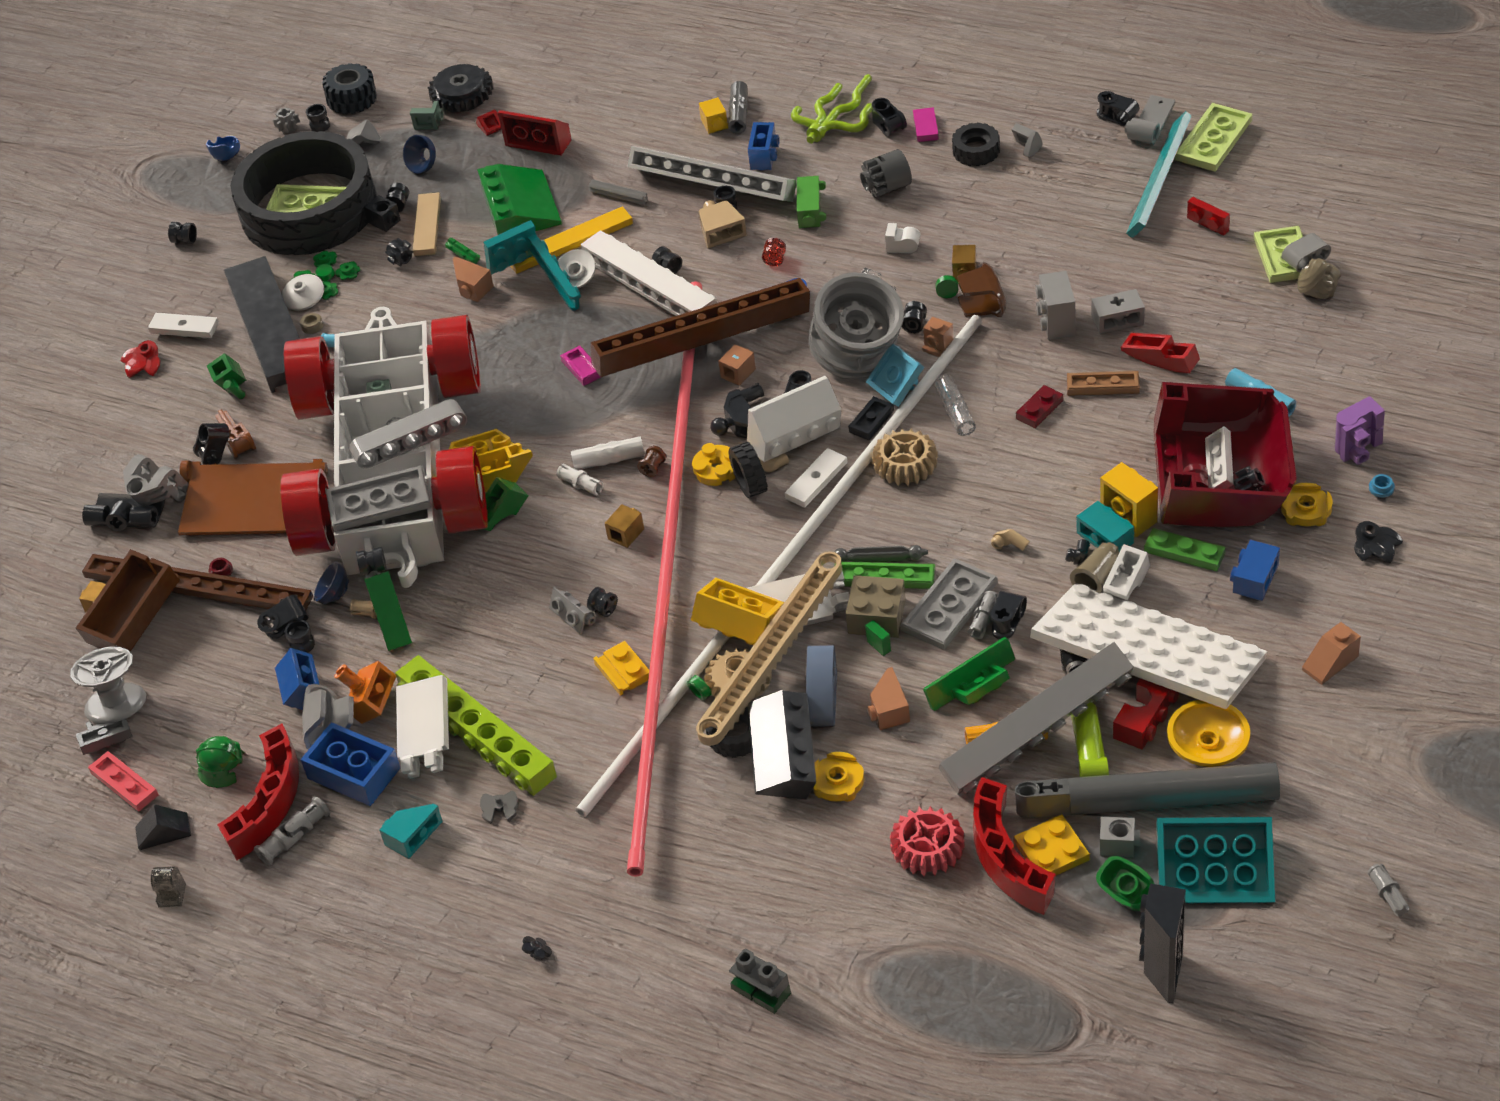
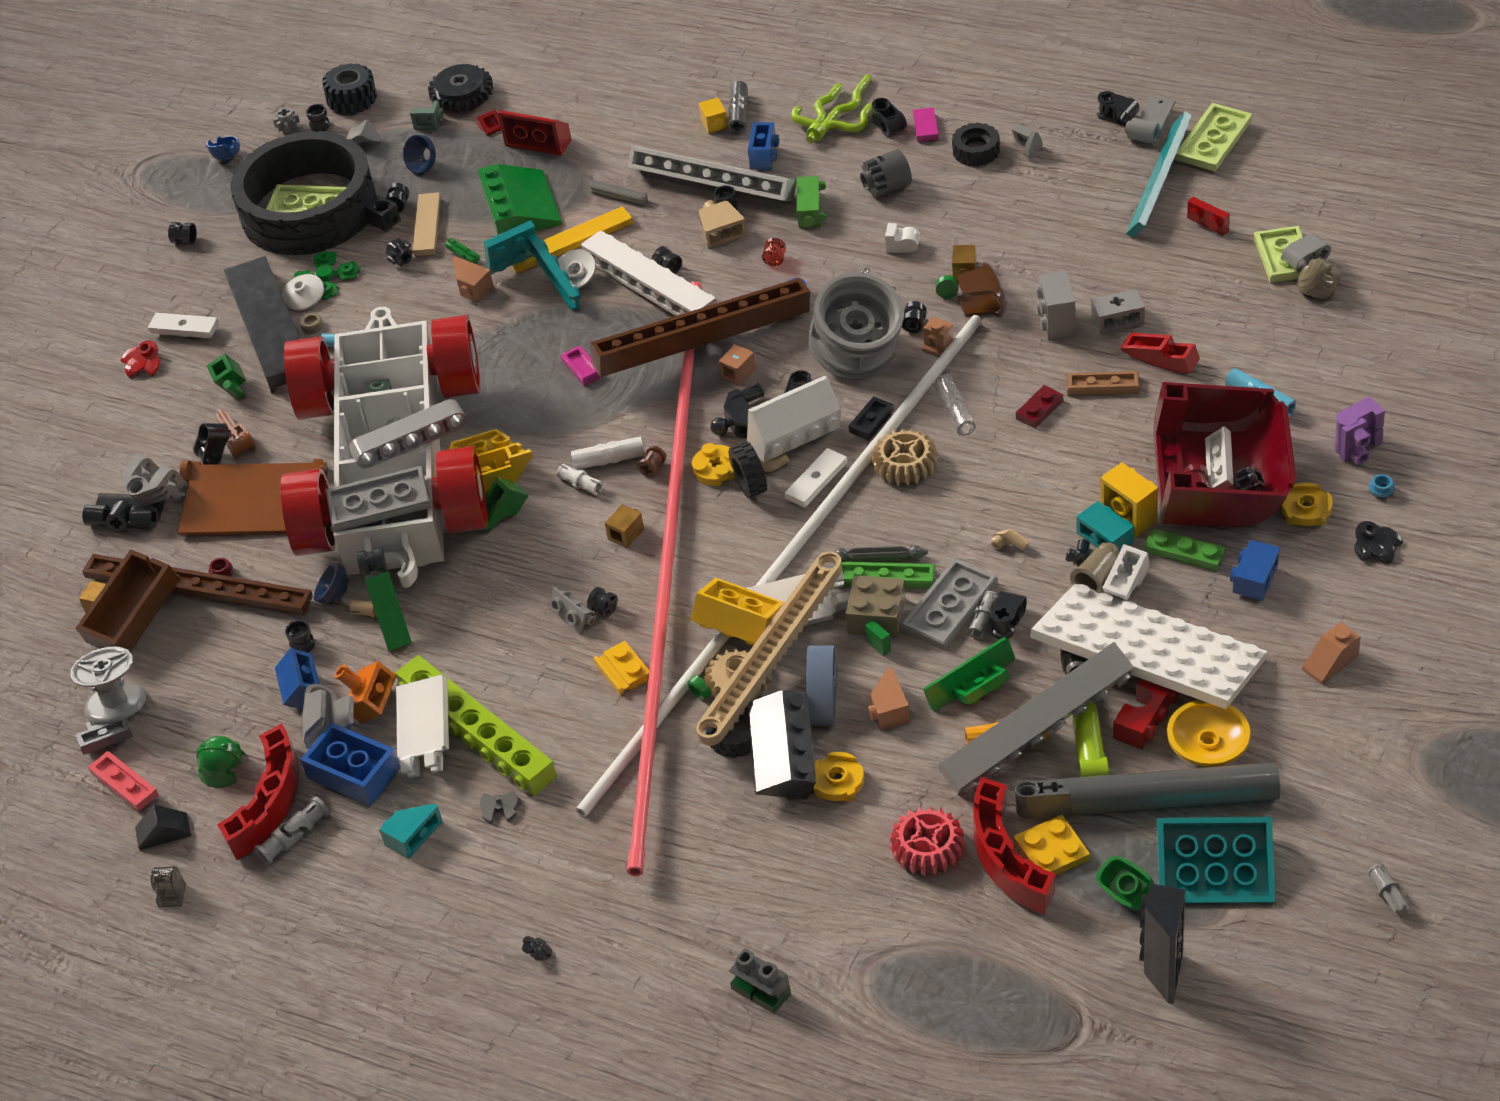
black piece [257,595,309,639] -> none
medium azure tile [866,344,924,407] -> none
light grey brick [1100,817,1140,857] -> none

